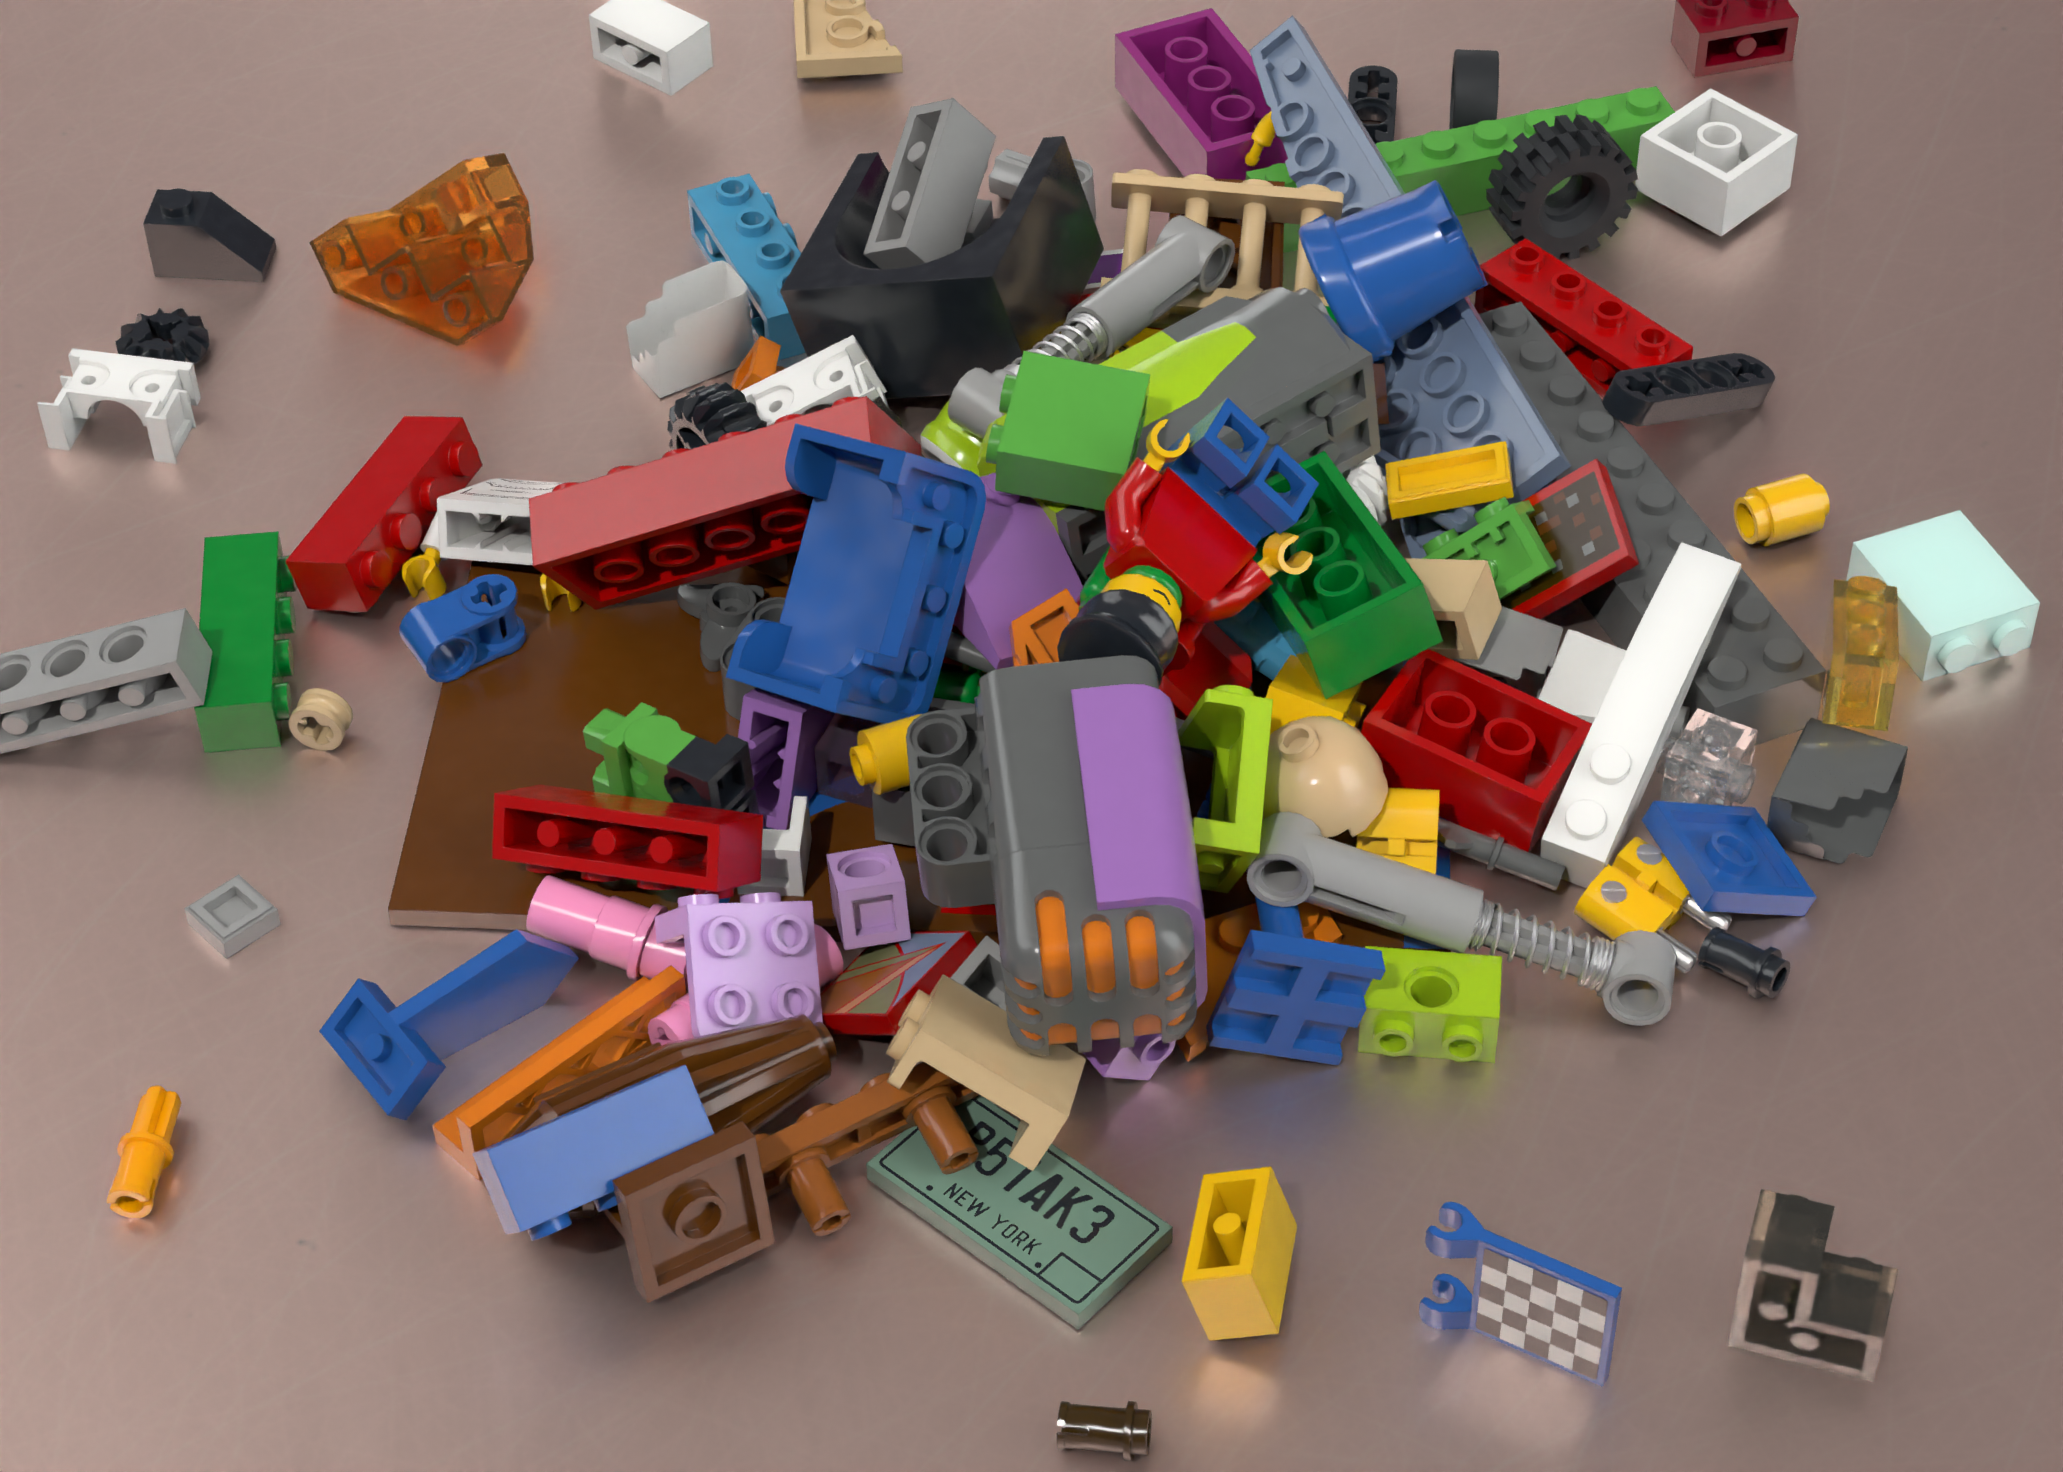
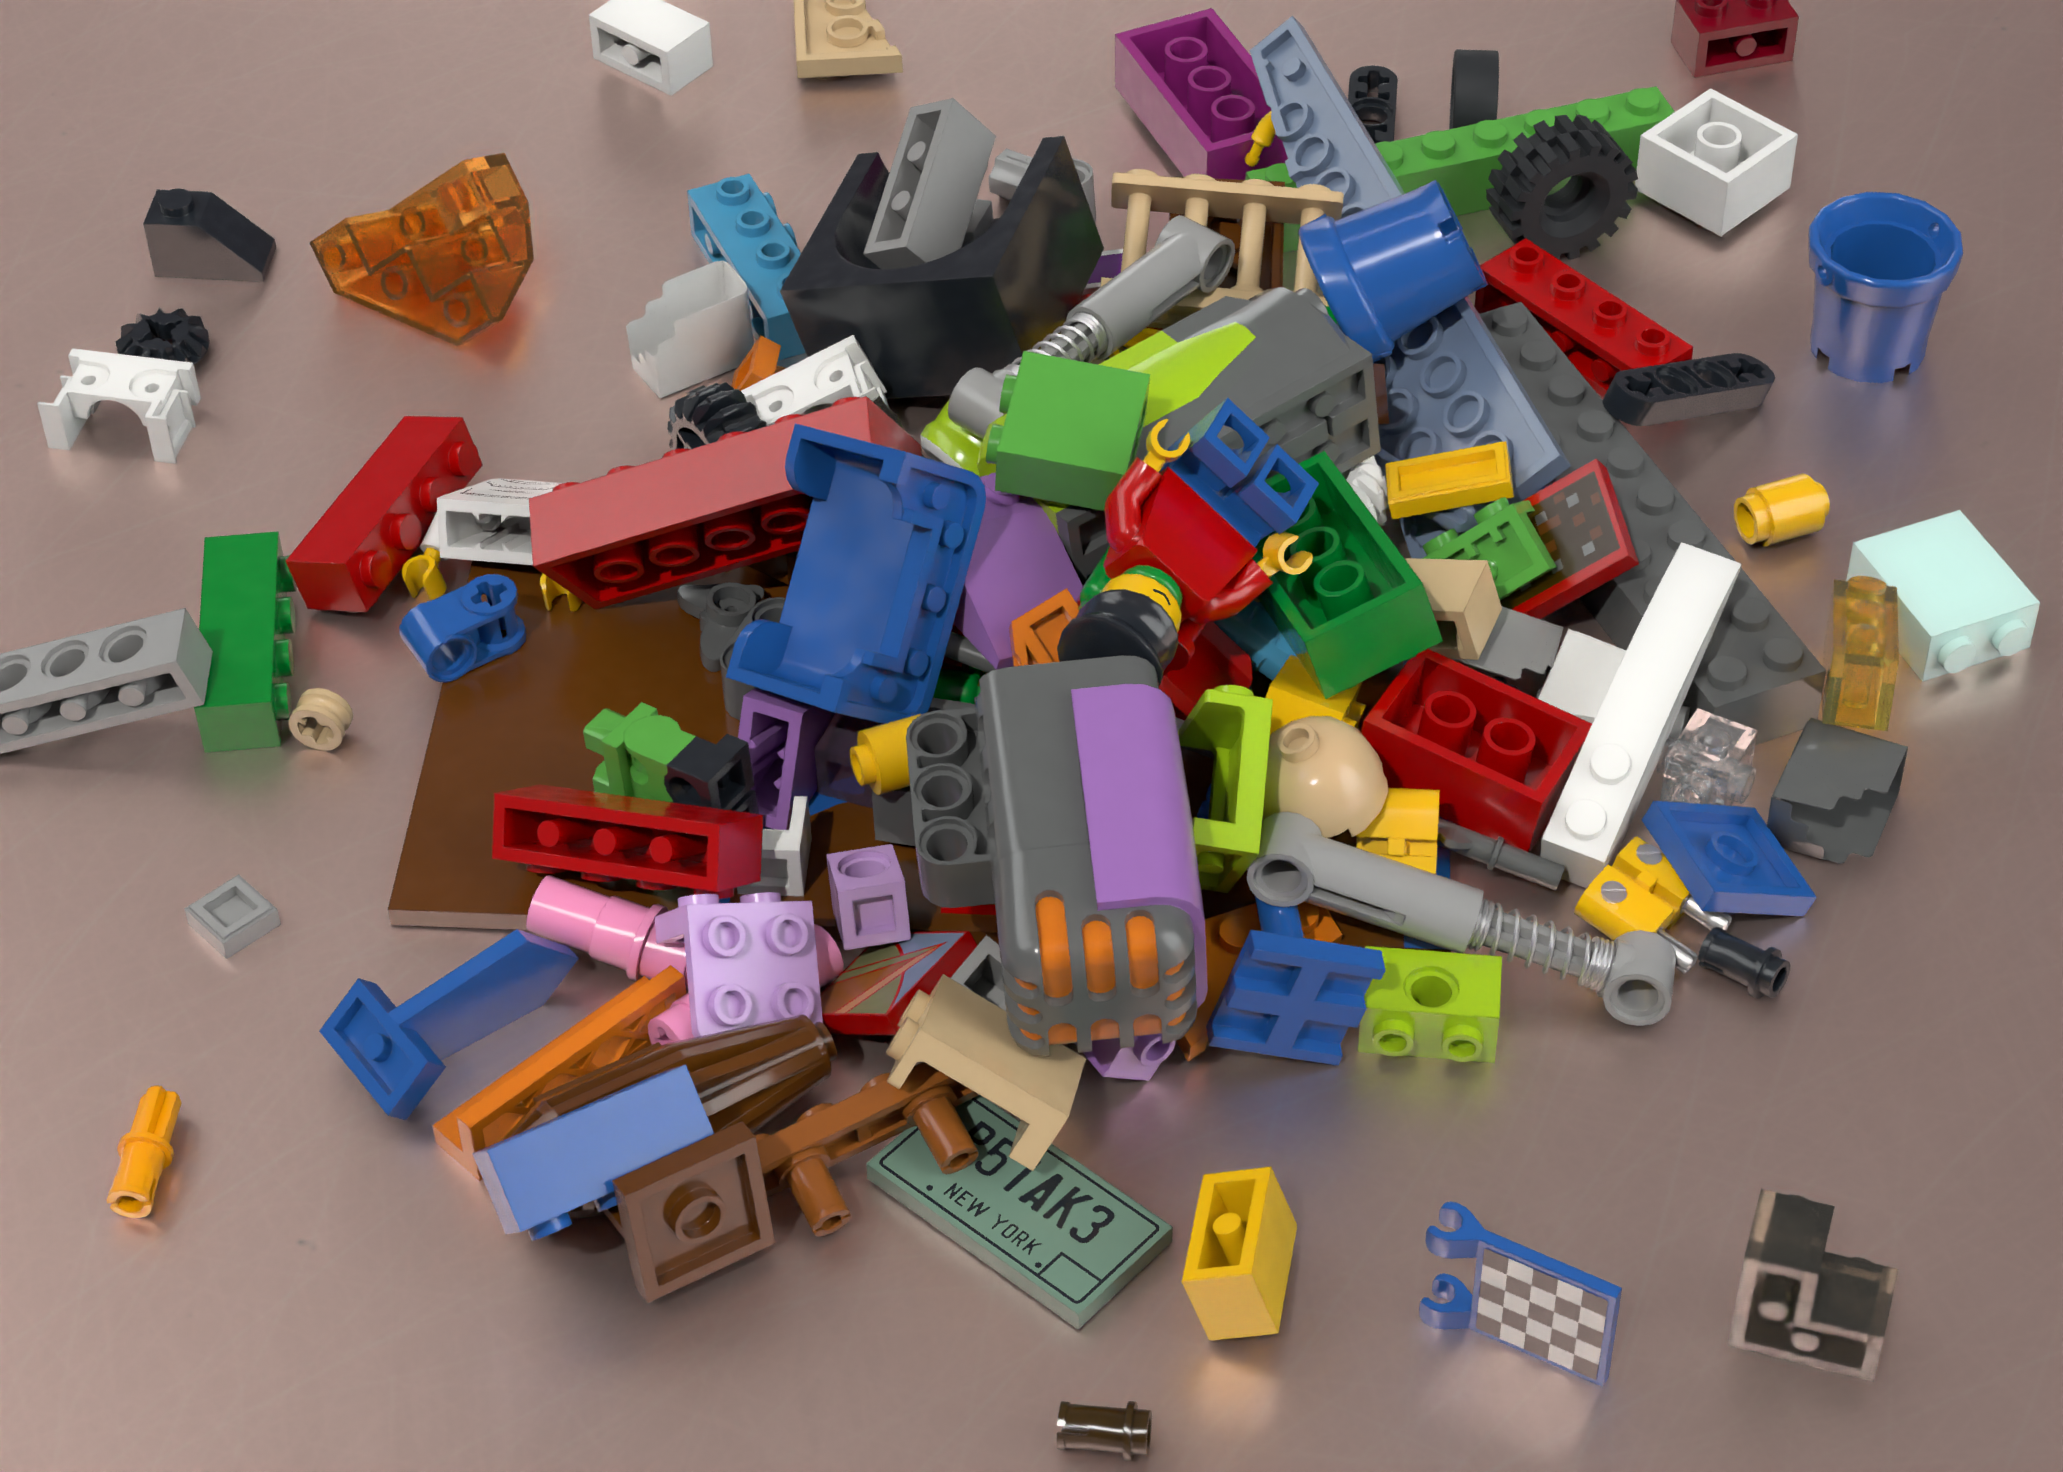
none -> blue piece [1808,192,1963,383]

